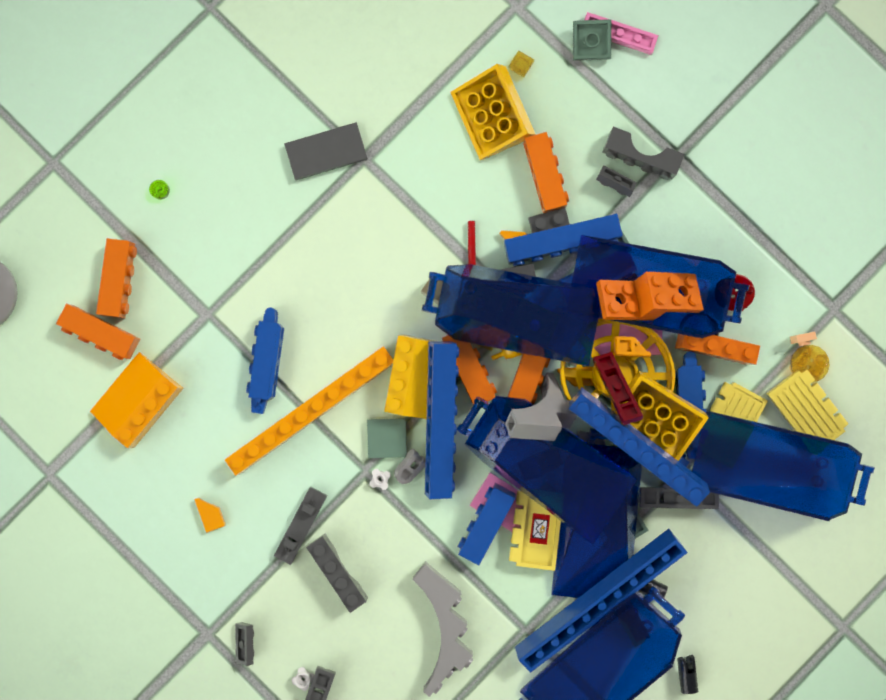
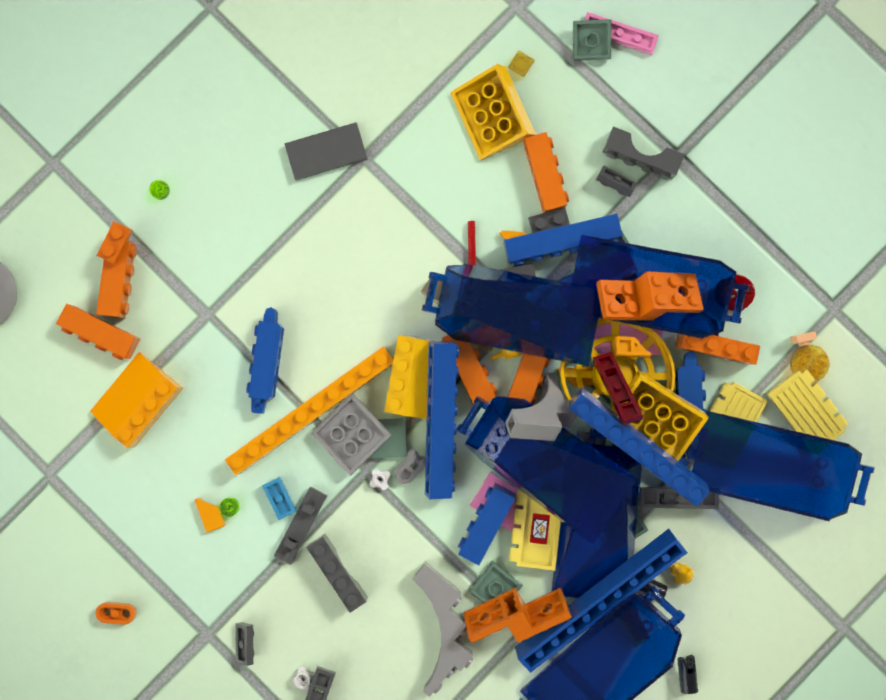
none -> orange plate [95,602,137,625]
none -> orange plate [96,221,133,265]
none -> clear neon green tile [219,497,240,517]
none -> dark azure plate [262,477,297,520]
none -> light grey plate [311,393,392,476]
none -> orange bracket [464,588,572,643]
none -> sand green tile [469,560,523,603]
none -> yellow piece [669,562,694,585]

